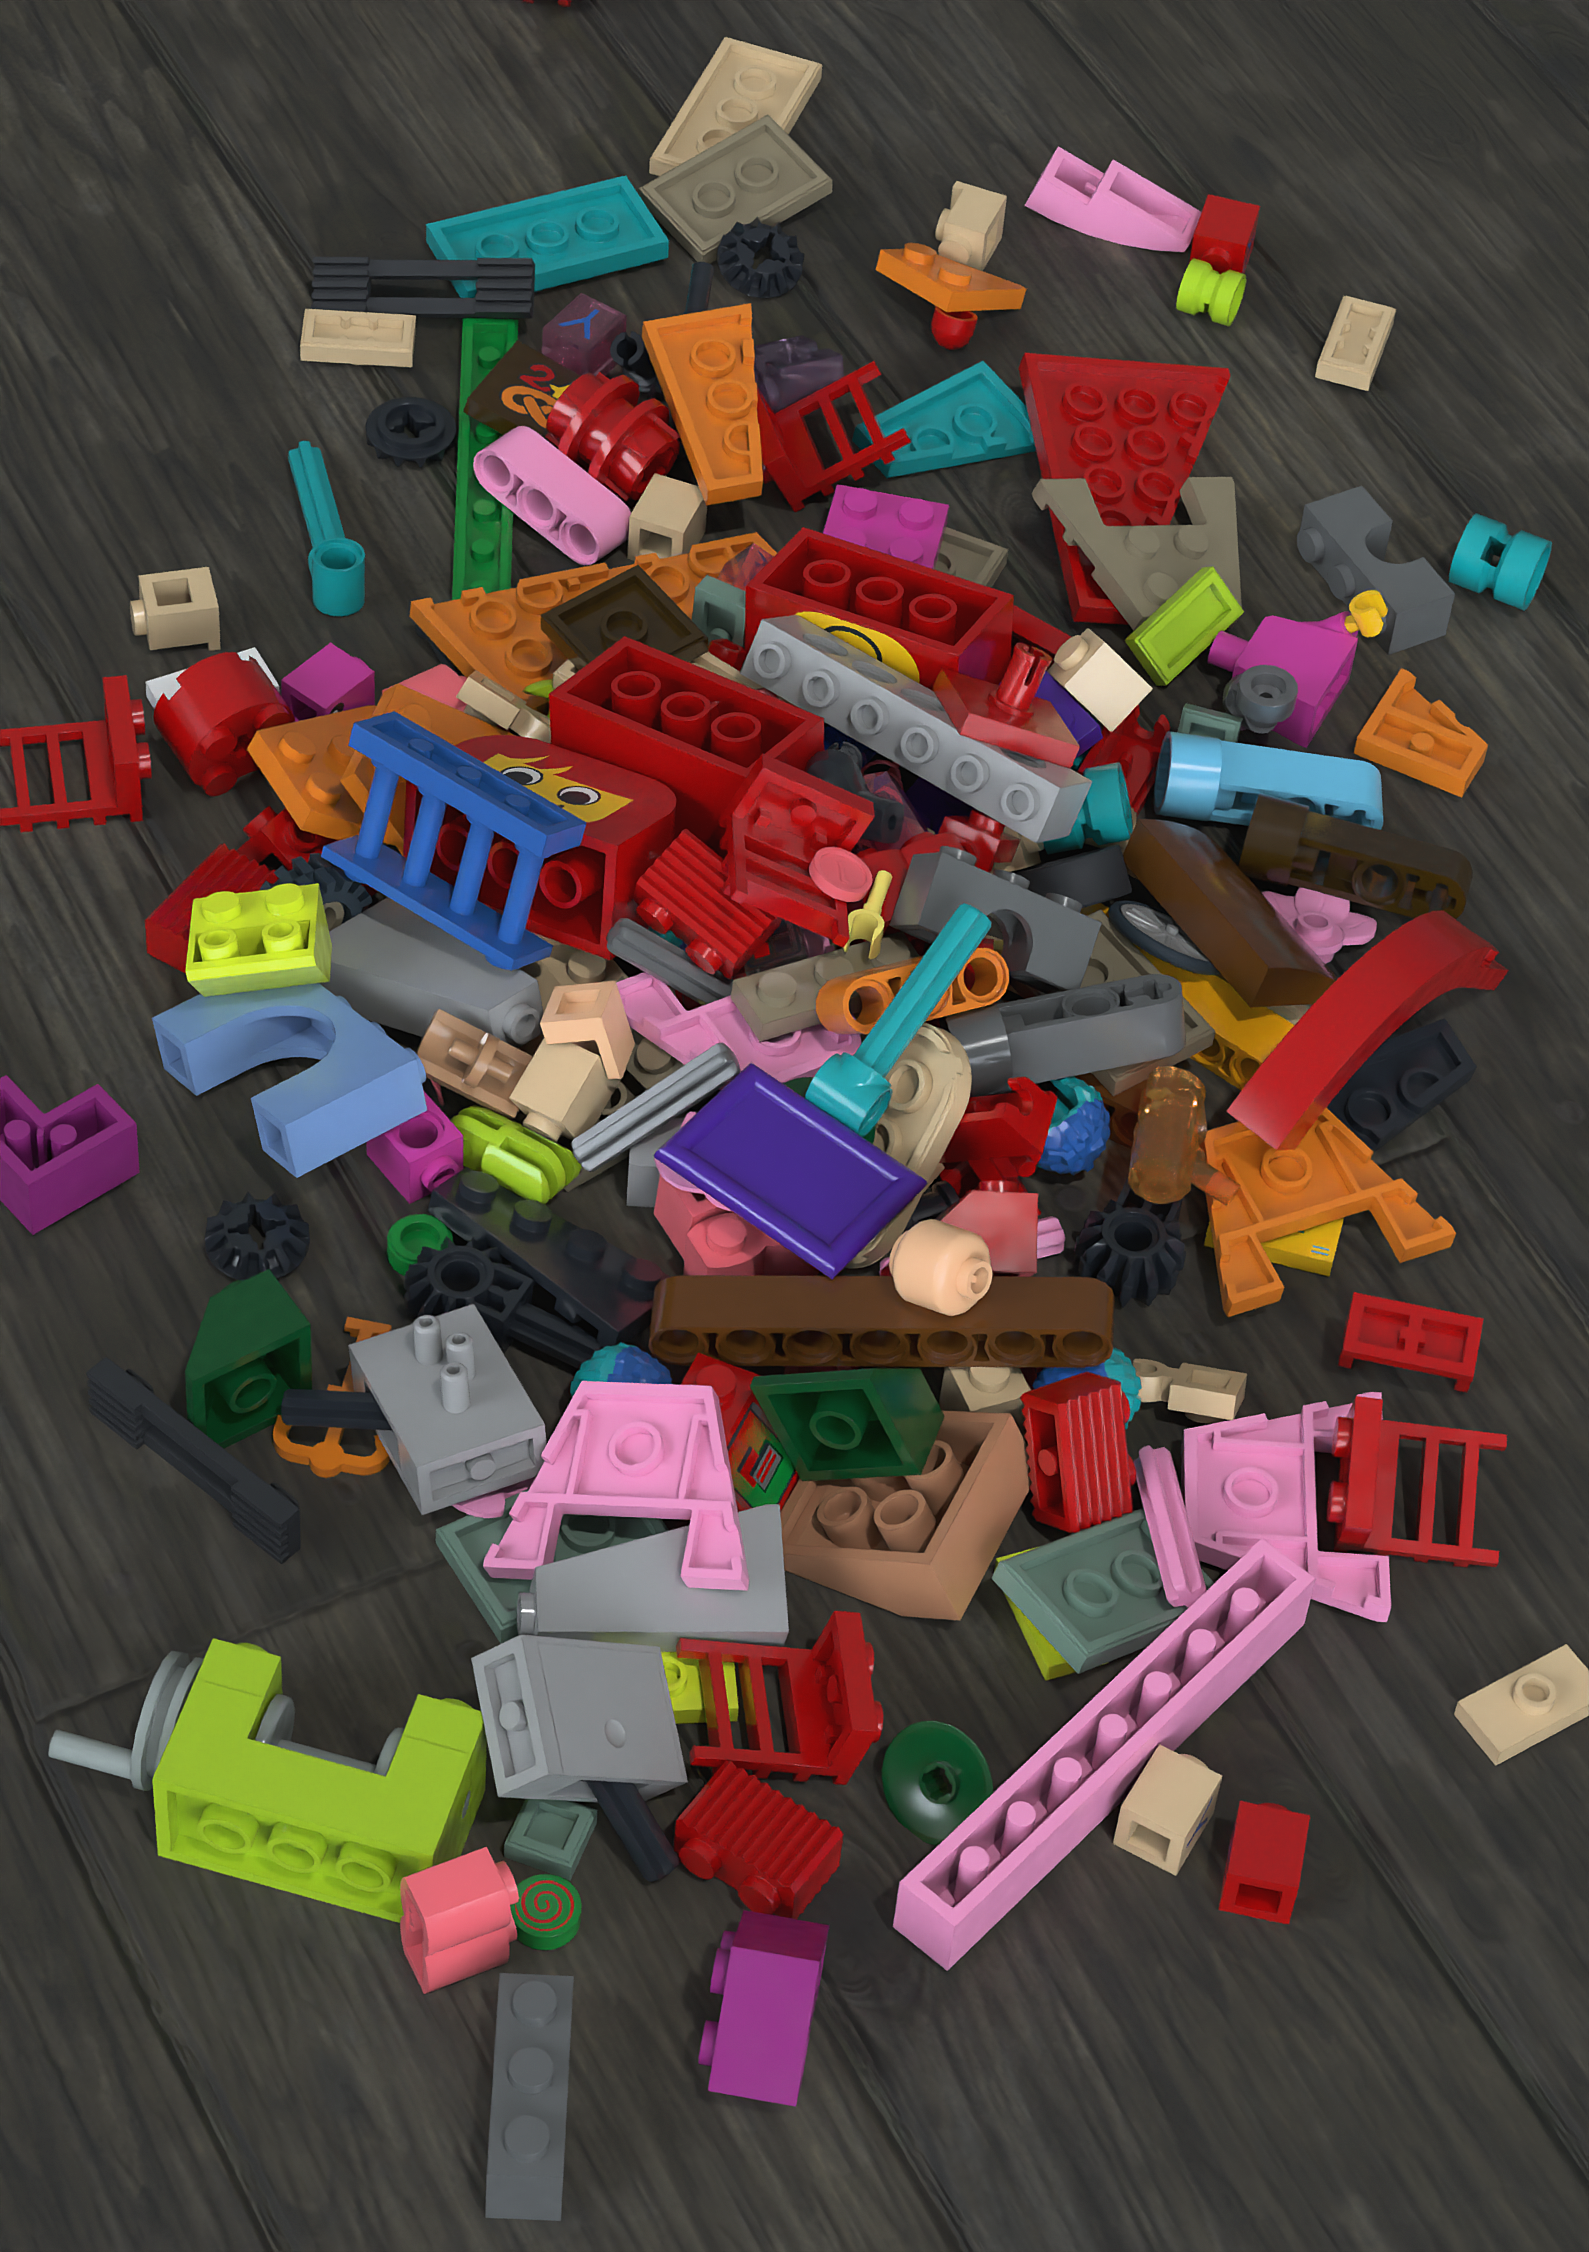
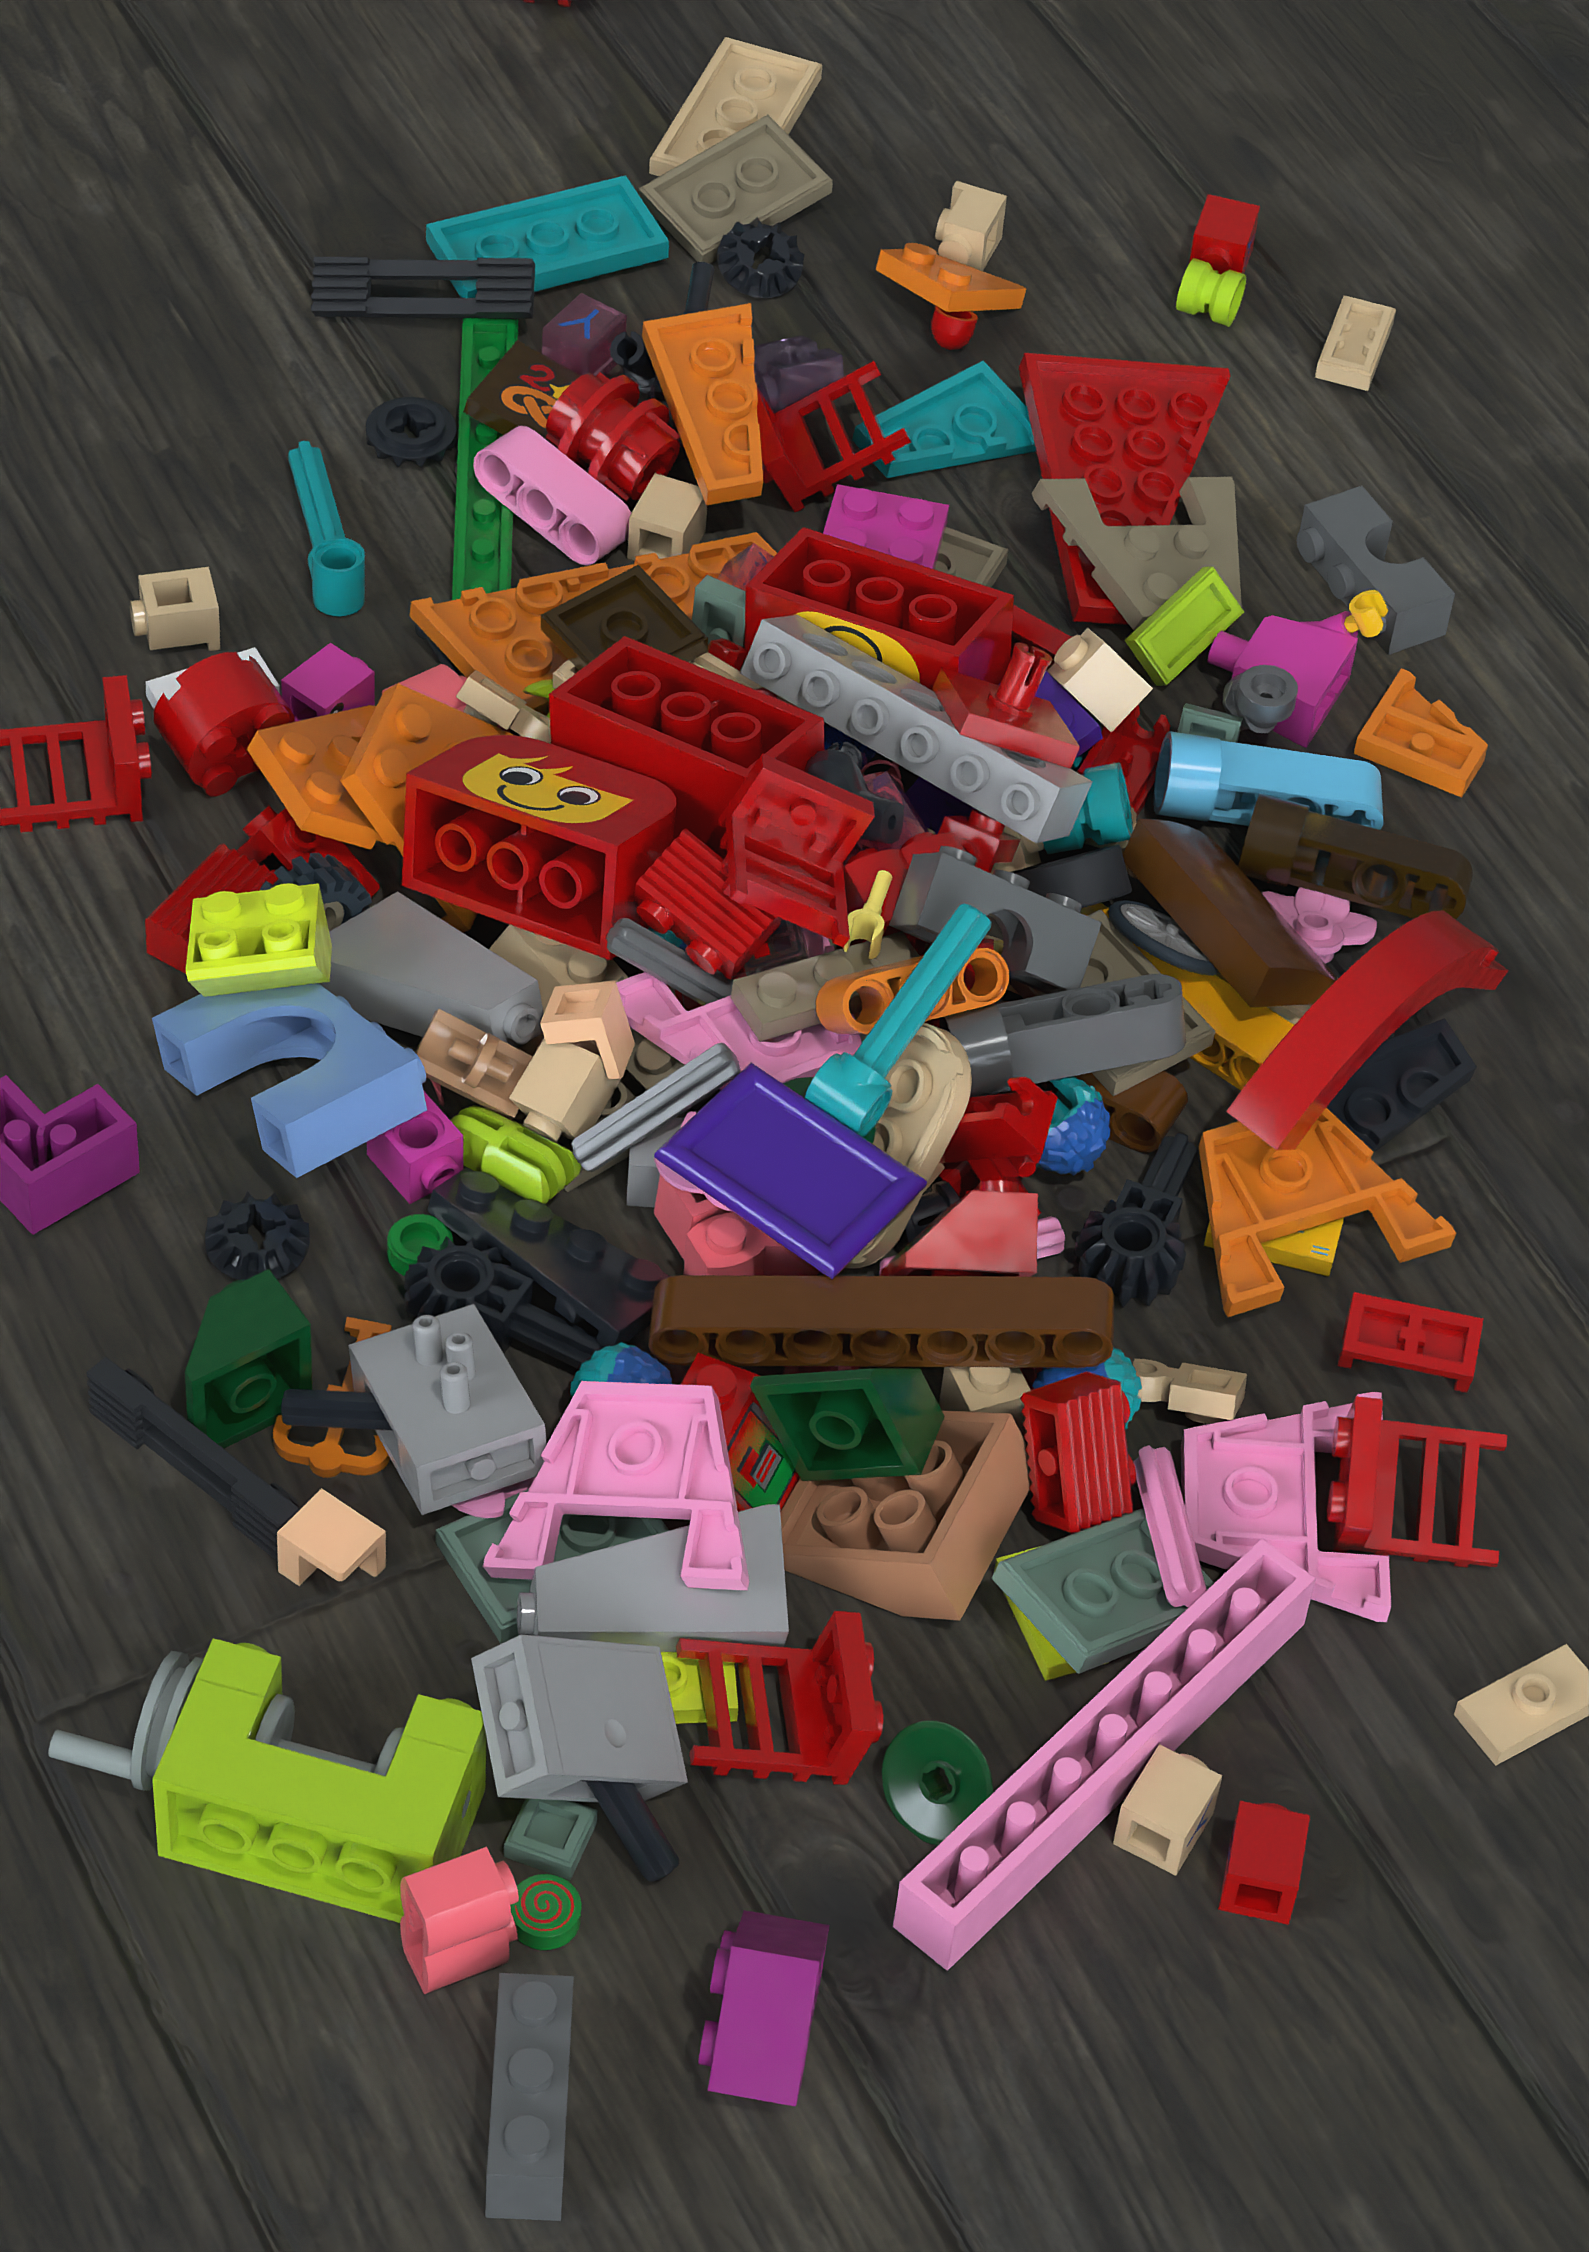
tan plate [300,309,416,367] -> none
blue fence [321,711,587,971] -> none
red brick [674,1761,844,1919] -> none
coral piece [809,847,873,902] -> none
light nougat head [889,1219,993,1316] -> none
bright pink slope [1024,146,1201,252] -> none
clear orange piece [1128,1066,1241,1207] -> none
teal wheel [1449,513,1552,611] -> none
none -> light nougat panel [277,1488,386,1586]

